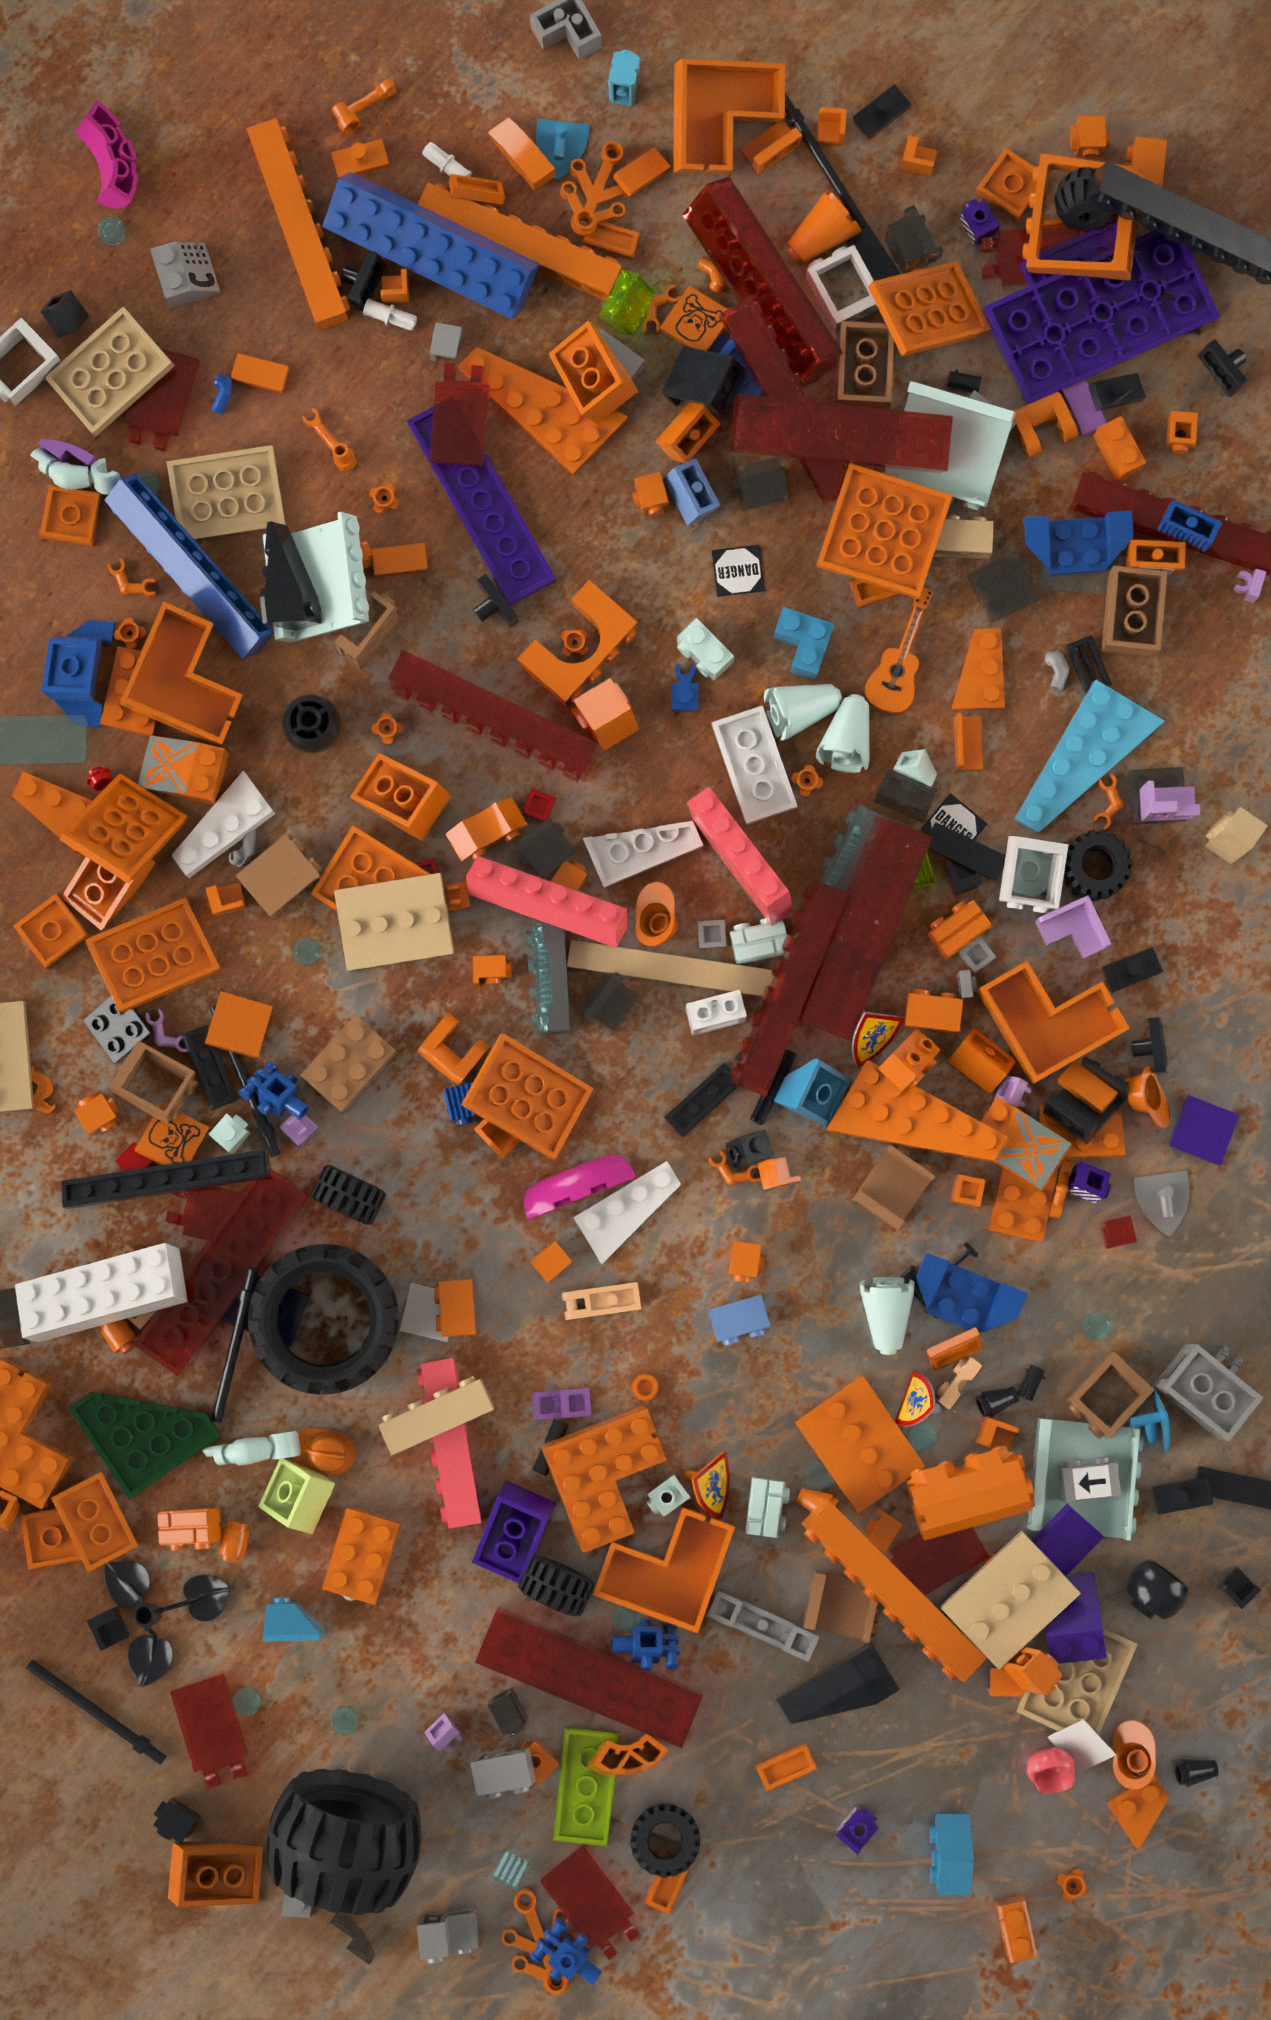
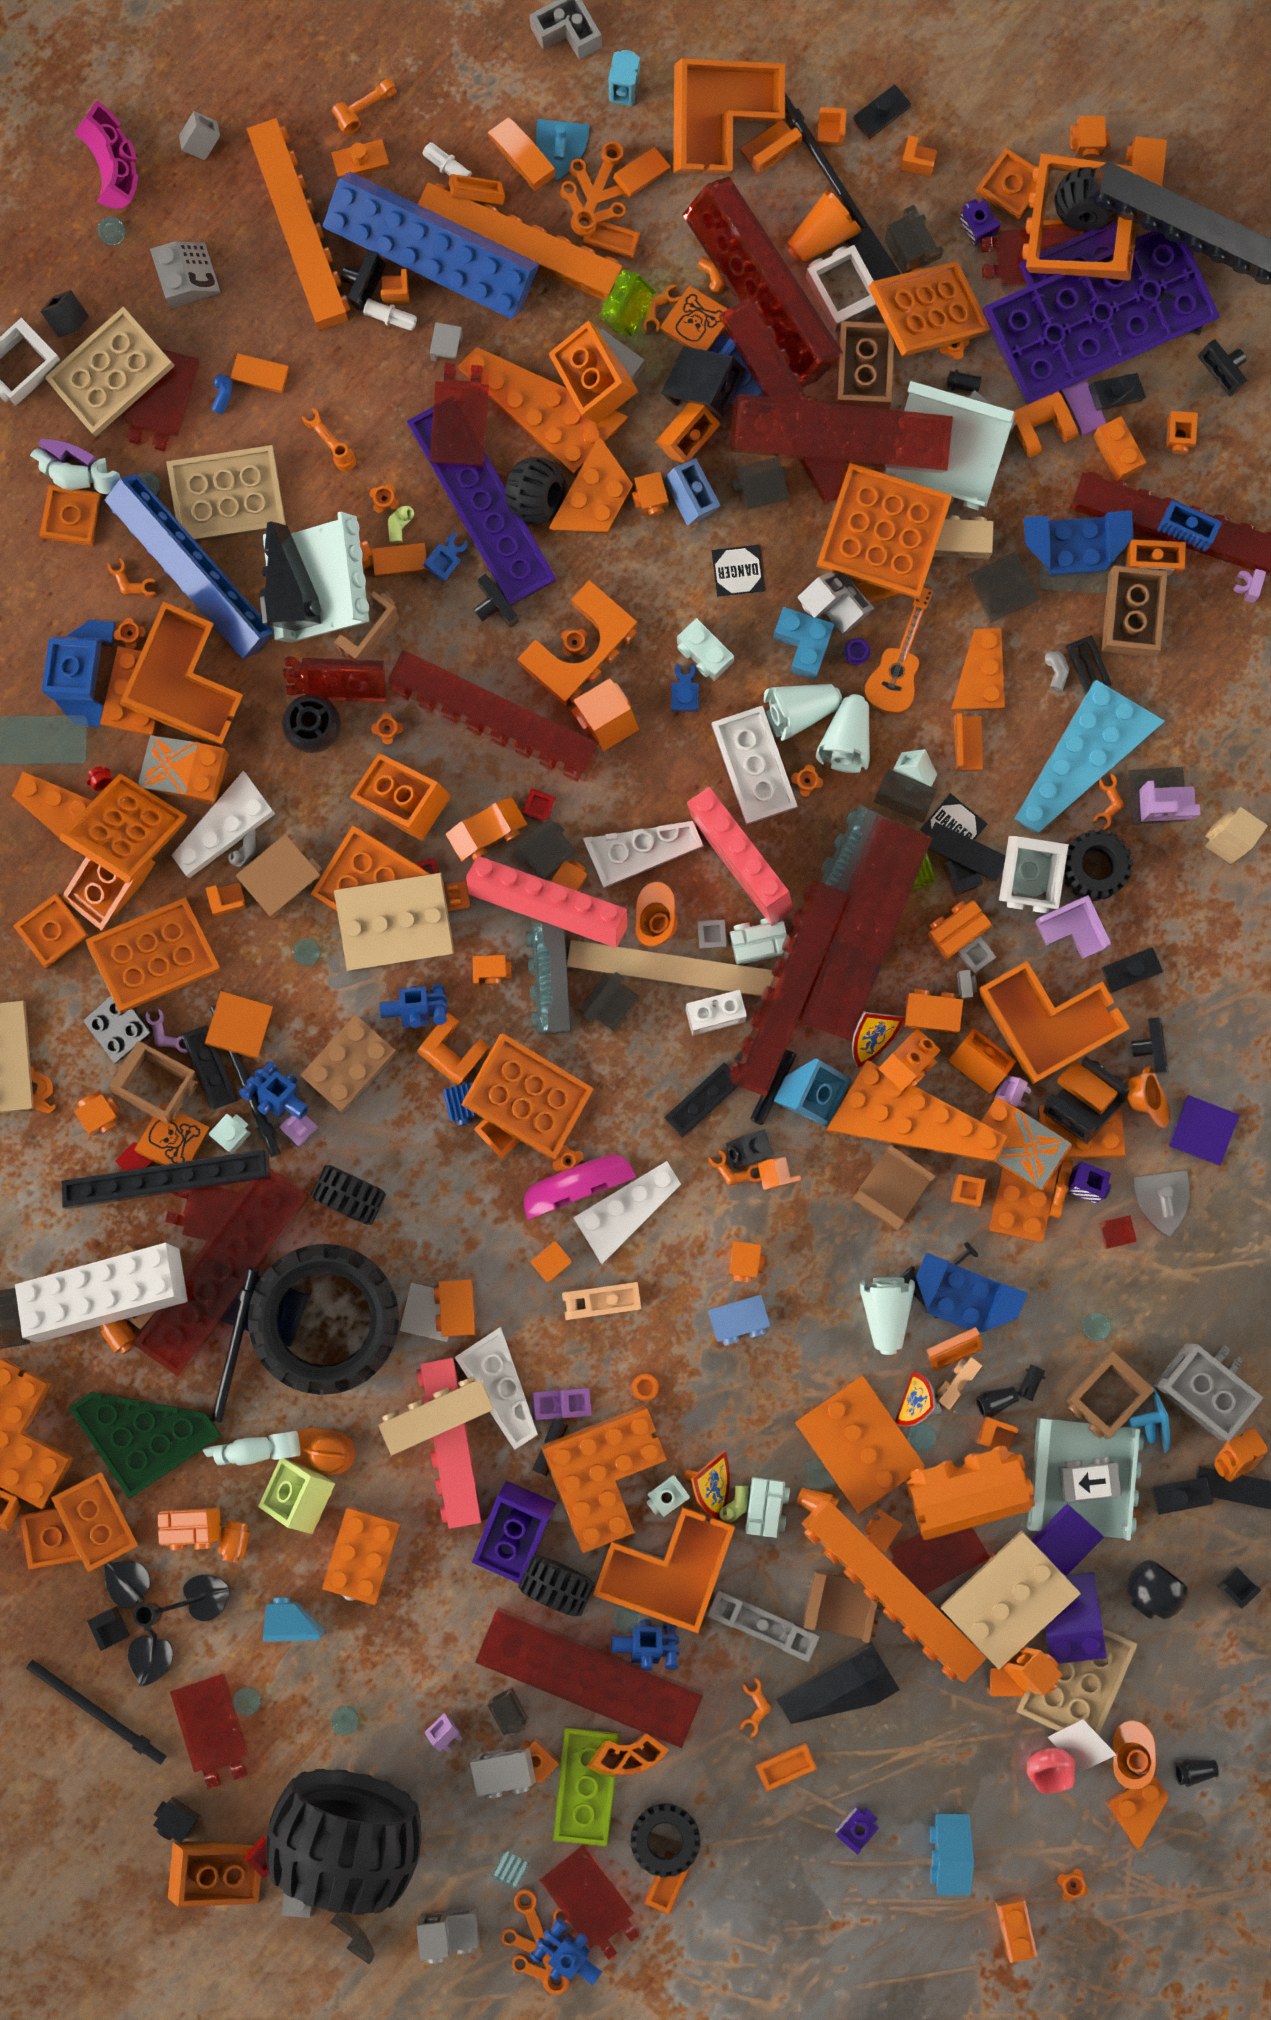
none -> light grey panel [179,111,220,160]
none -> red tile [243,1837,269,1878]
none -> clear red tile [283,656,387,702]
none -> blue piece [380,984,448,1028]
none -> yellowish green arm [388,506,414,544]
none -> blue plate [422,532,468,582]
none -> white wing [455,1327,538,1450]
none -> black wheel [505,457,566,524]
none -> orange wing [549,437,633,533]
none -> orange plate [553,1146,584,1171]
none -> yellowish green arm [719,1486,749,1523]
none -> orange arm [740,1677,771,1738]
none -> light grey brick [797,571,875,634]
none -> dark purple plate [843,638,871,665]
none -> orange plate [939,340,970,360]
none -> orange brick [1214,1428,1268,1482]

